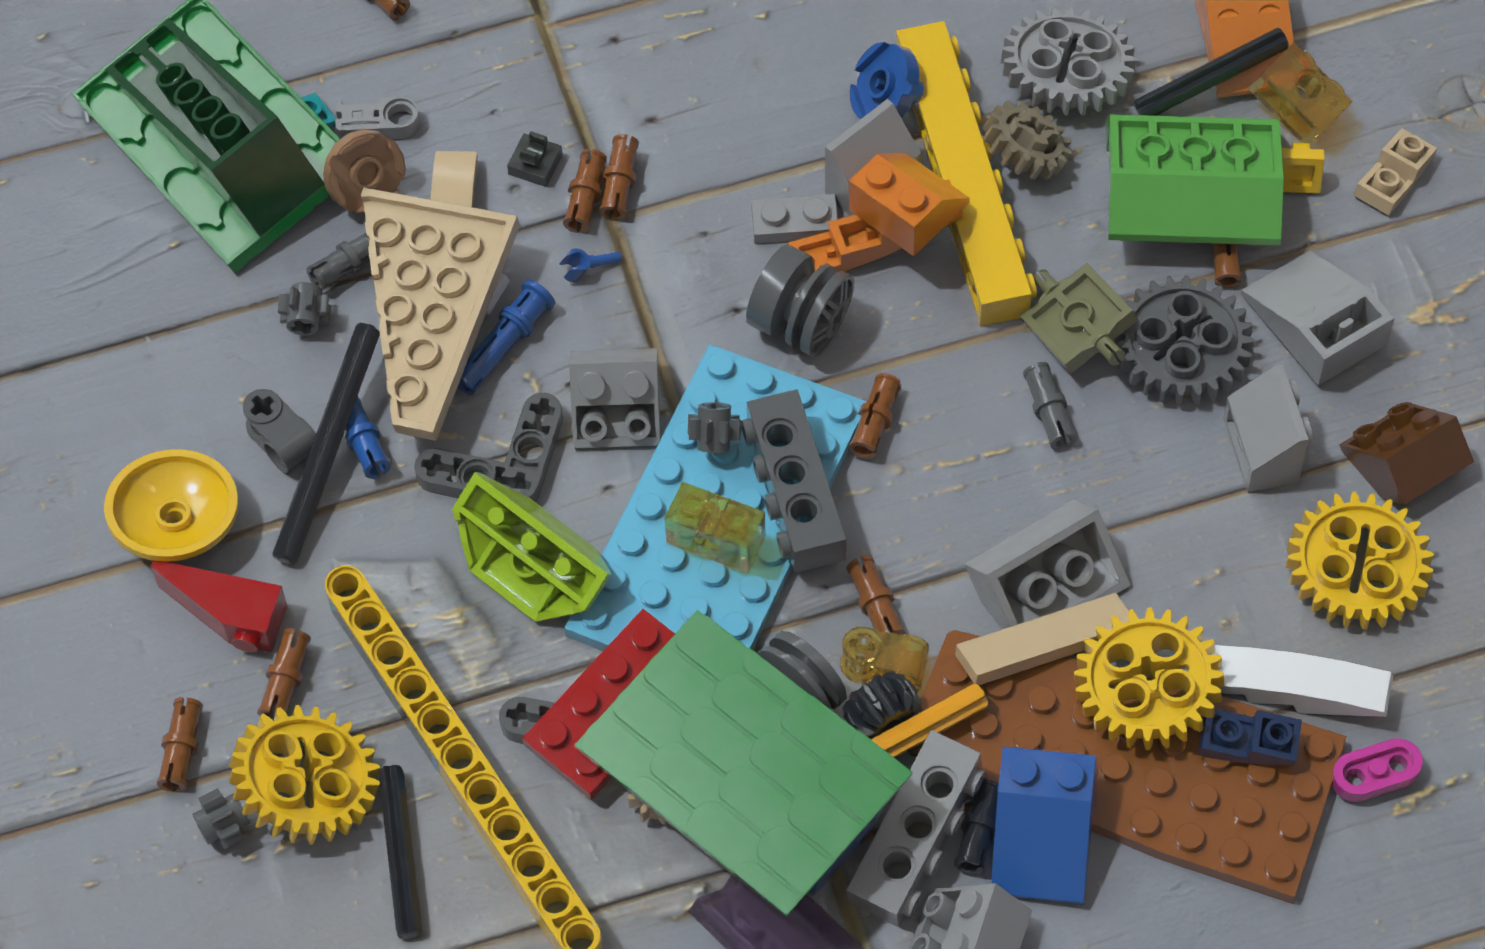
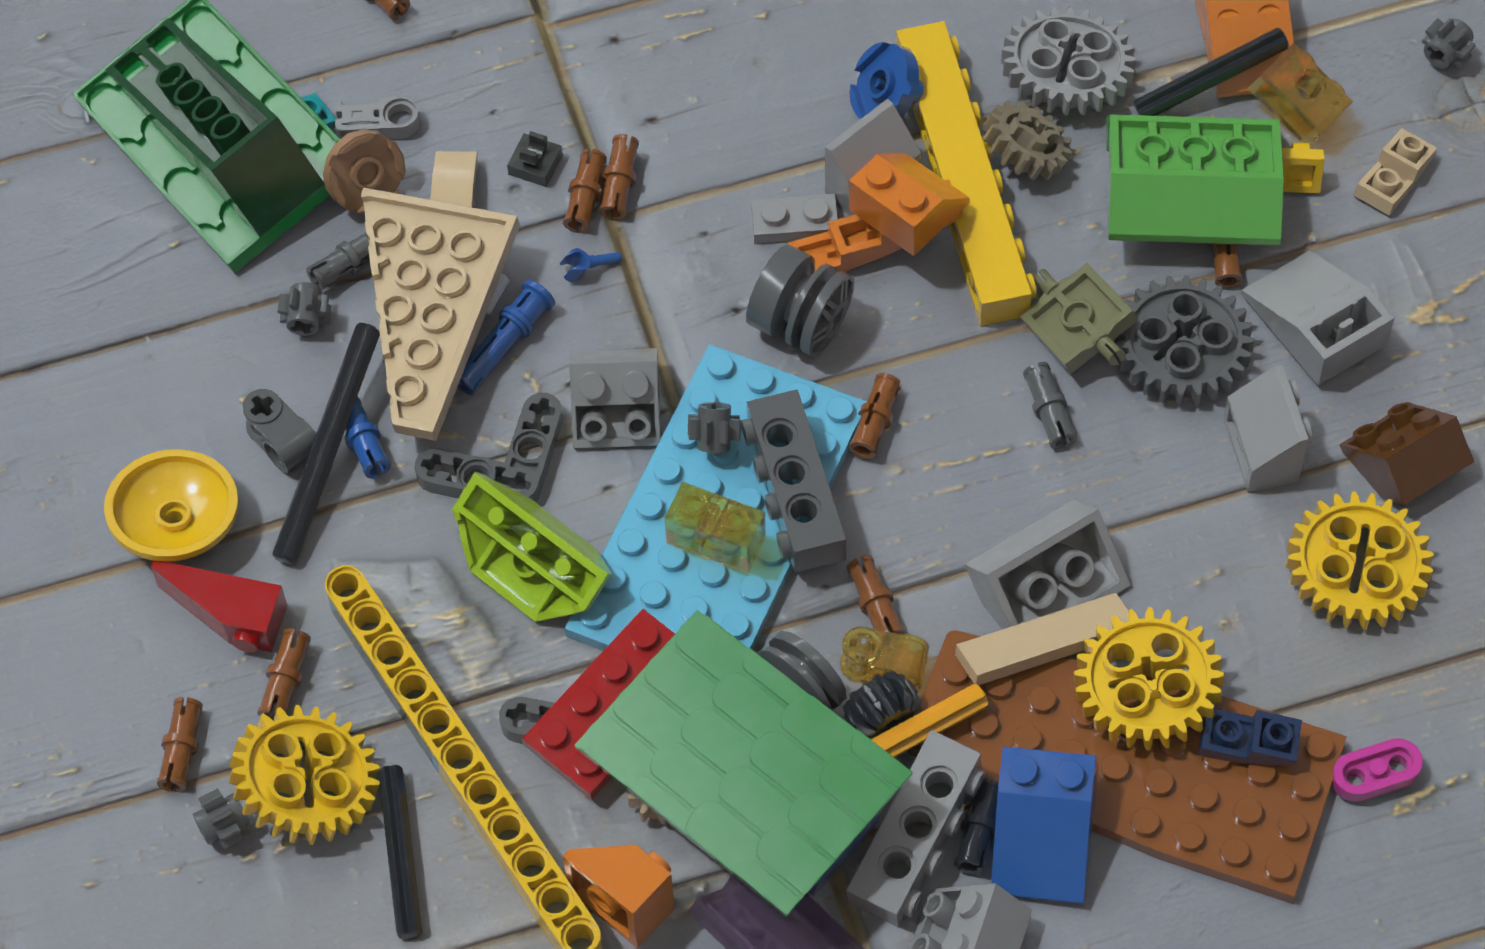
white slope [1213,645,1393,717] -> none
none -> orange slope [563,845,675,949]
none -> dark grey gear [1422,18,1476,69]

